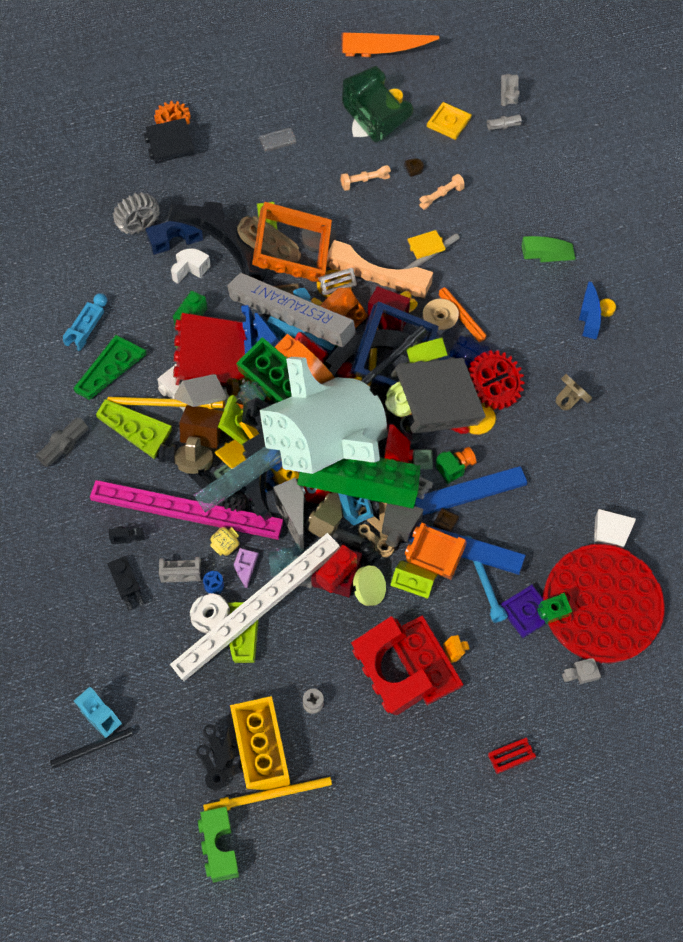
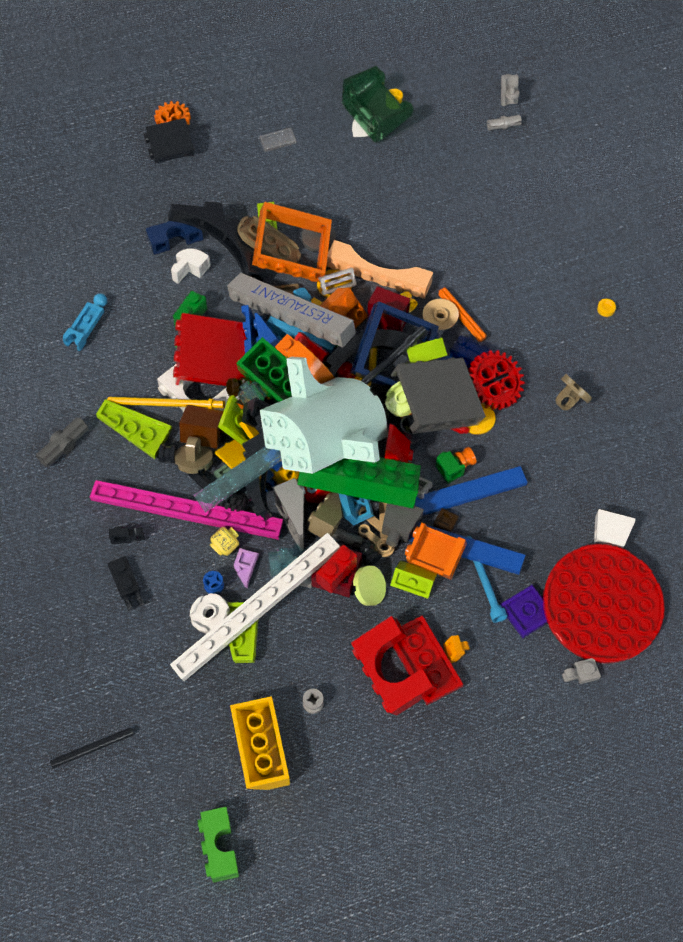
green wing [73,335,147,400] -> none
medium azure brick [74,687,122,738] -> none
light grey gear [113,192,160,235] -> none
light grey hinge [159,557,201,583] -> none
light grey slope [174,374,227,407] -> none
black plant [196,712,243,791] -> none
yellow bar [203,777,332,811] -> none
light nougat piece [340,165,391,191] -> none
orange wedge [341,33,439,57] -> none
dark brown tile [404,158,424,177] -> none
light grey bar [404,233,459,269] -> none
yellow piece [407,230,445,259] -> none
sand green tile [413,450,433,469] -> none
light nougat piece [419,174,465,210] -> none
yellow tile [427,102,472,140] -> none
red tile [488,737,536,774] -> none
bright green slope [521,236,575,262] -> none
green brick [538,593,572,624] -> none
blue slope [579,282,601,339] -> none

